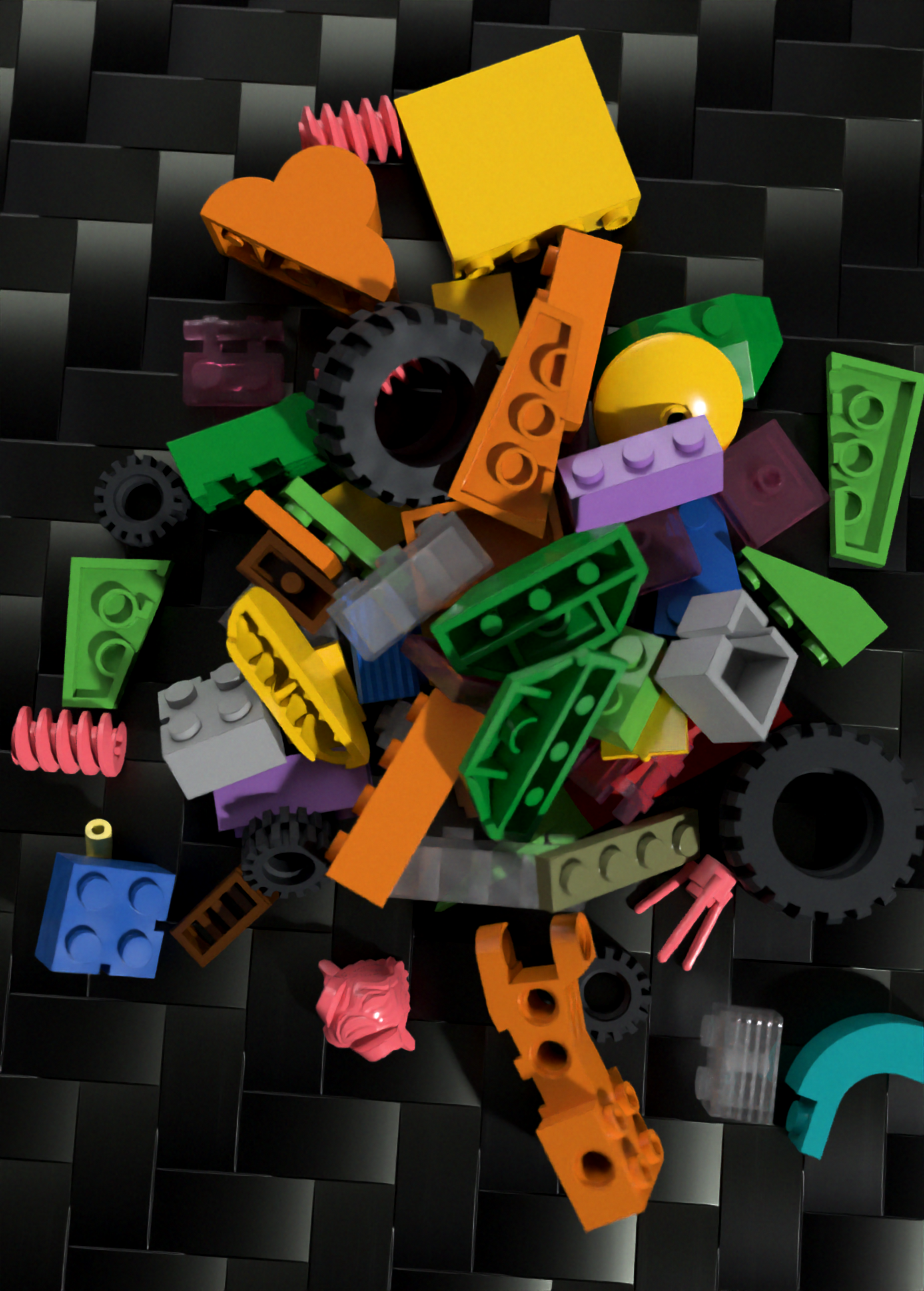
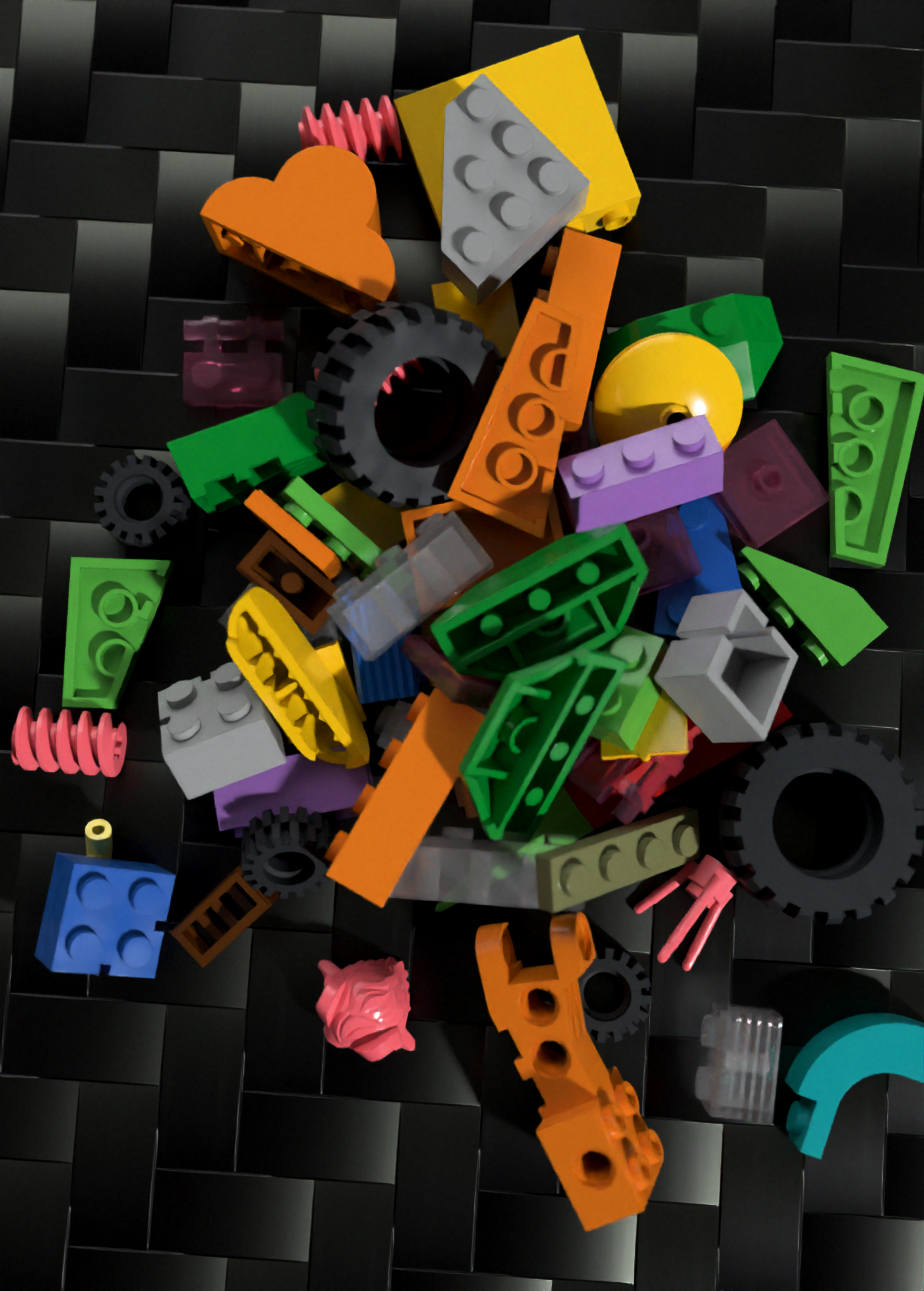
none -> light grey brick [441,73,590,308]

